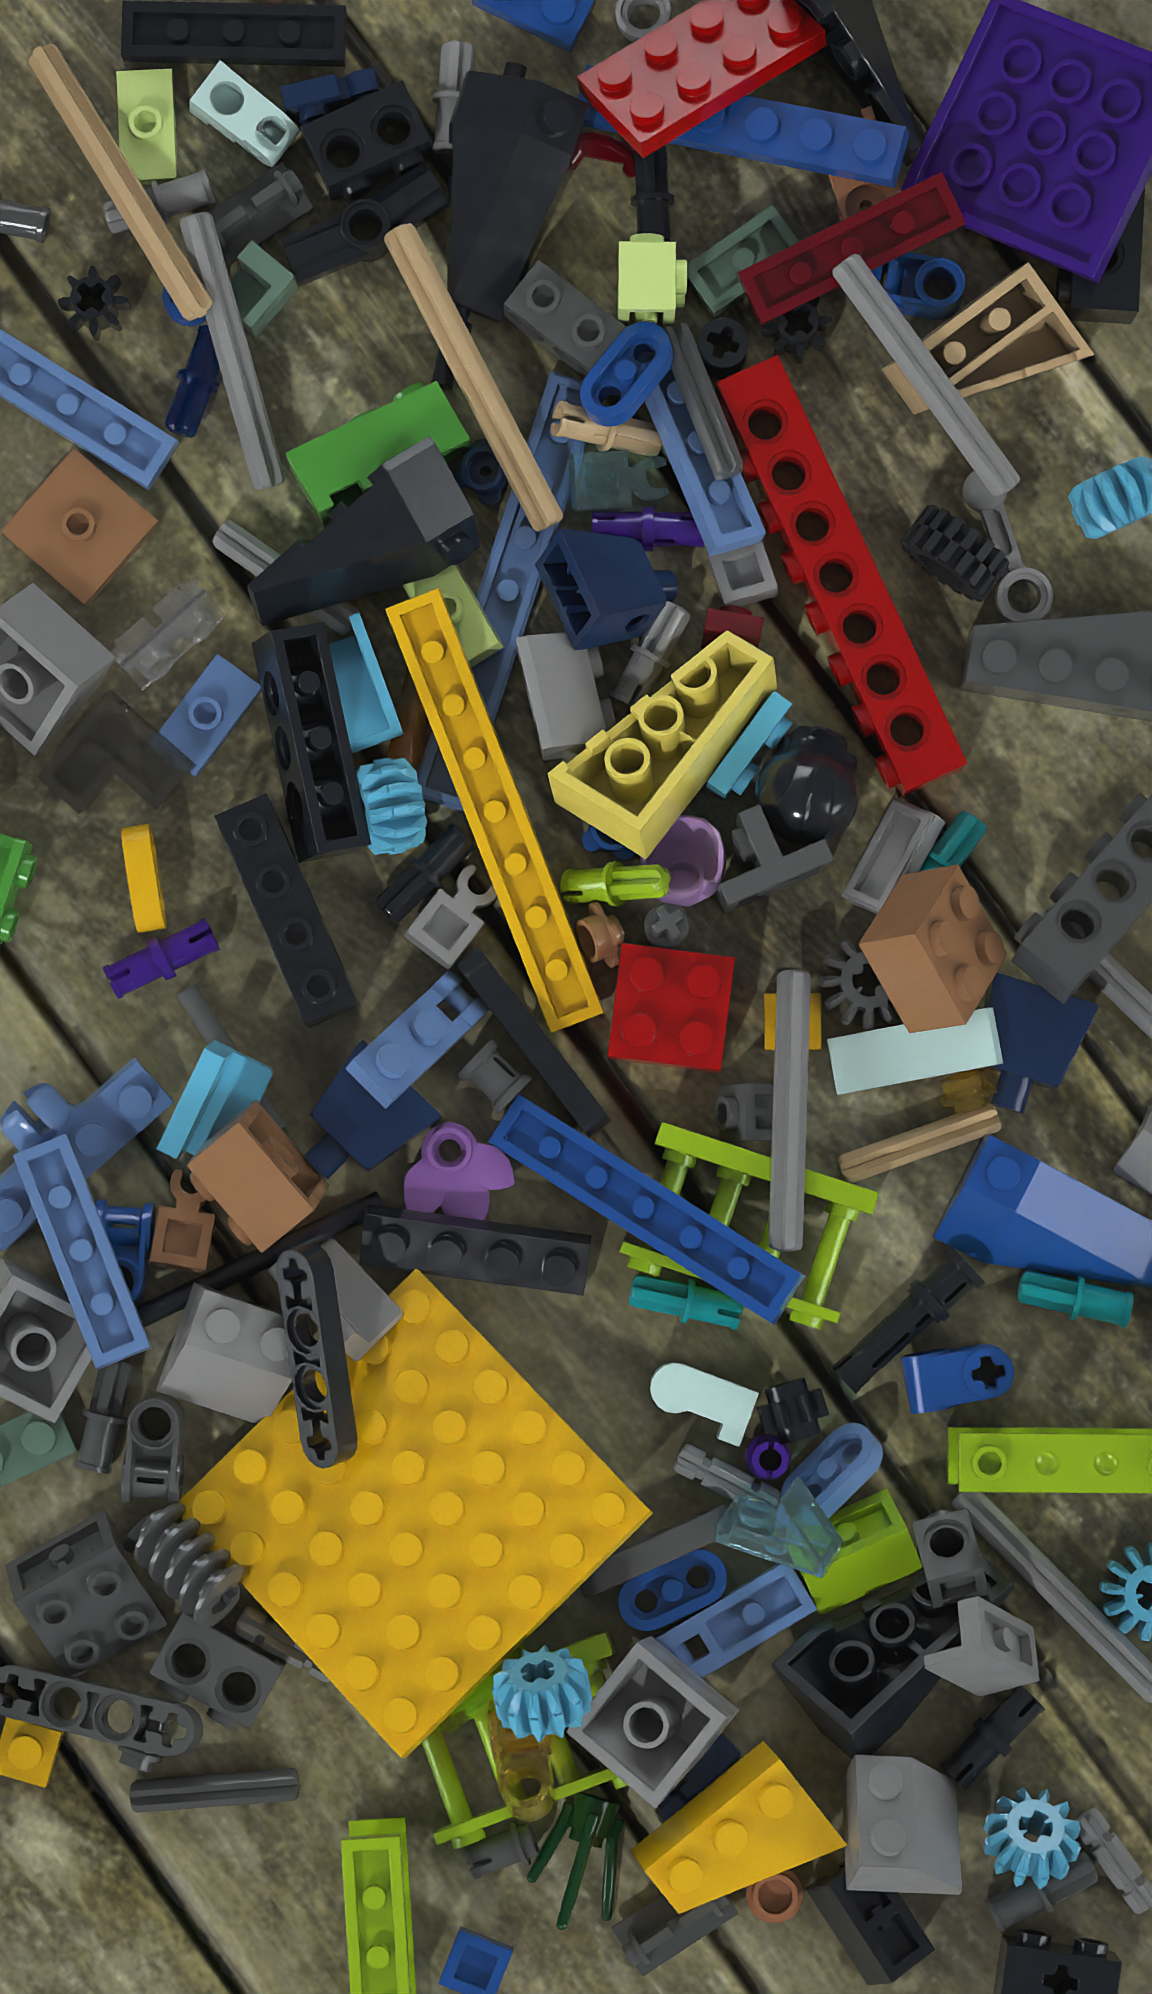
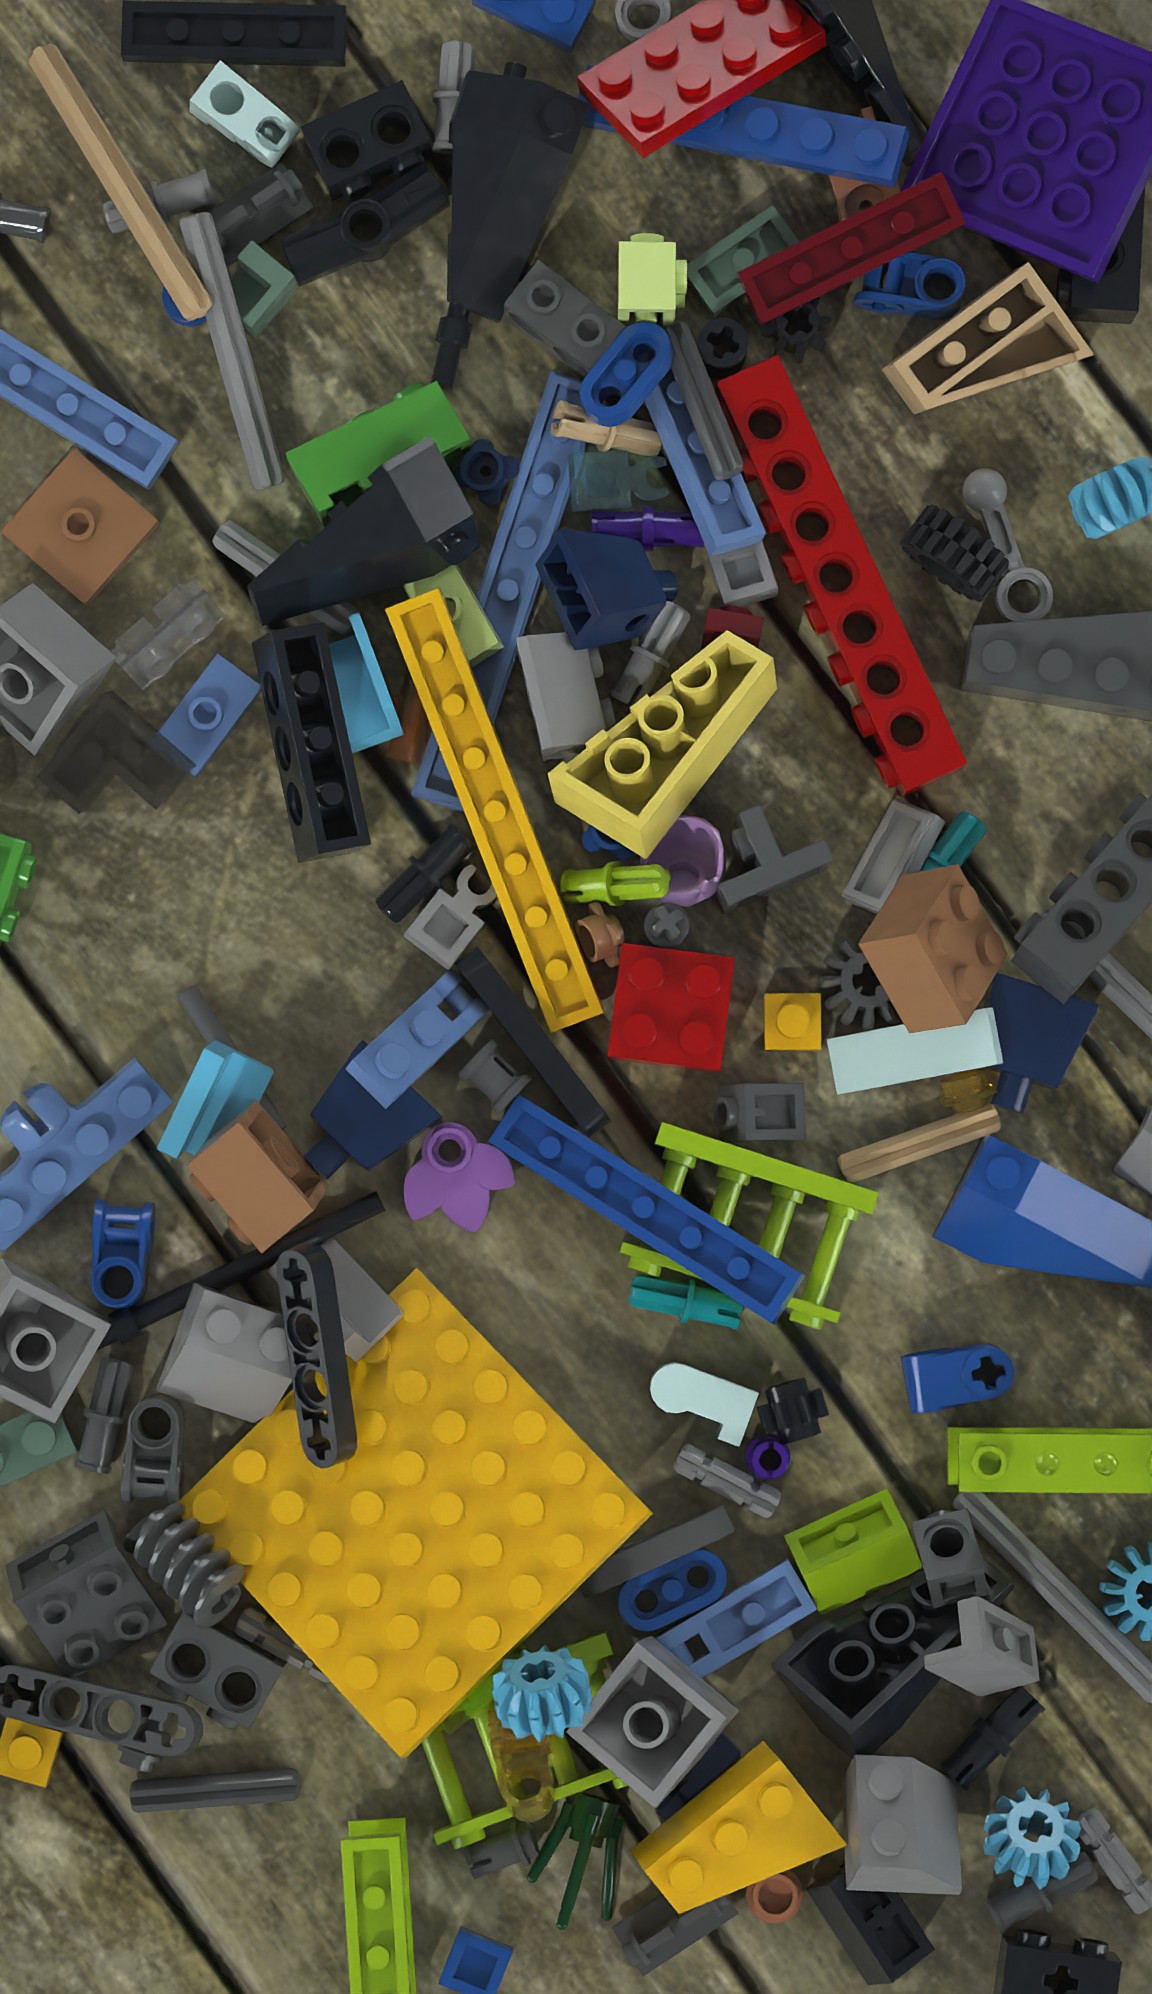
medium blue plate [13,1134,152,1370] -> none
black gear [58,266,131,341] -> none
dark purple pin [103,917,221,999] -> none
yellowish green plate [116,68,178,185] -> none
yellow beam [121,823,167,933] -> none
medium nougat plate [149,1169,215,1274] -> none
clear blue axle [165,325,220,438] -> none
black brick [214,794,361,1028] -> none
dark blue plate [280,68,379,125] -> none
medium azure gear [356,757,428,855] -> none
black plate [359,1204,592,1296] -> none
tan axle [384,223,563,532] -> none
dark red piece [564,132,635,178] -> none
black axle [630,145,675,242] -> none
medium azure plate [706,691,793,801] -> none
clear light blue slope [715,1477,843,1578] -> none
black hair [755,725,859,844] -> none
light grey axle [768,969,811,1252] -> none
medium blue plate [781,1423,883,1525] -> none
black pin [831,1246,985,1394] -> none
light grey axle [832,254,1020,497] -> none
teal axle [1017,1270,1134,1328] -> none

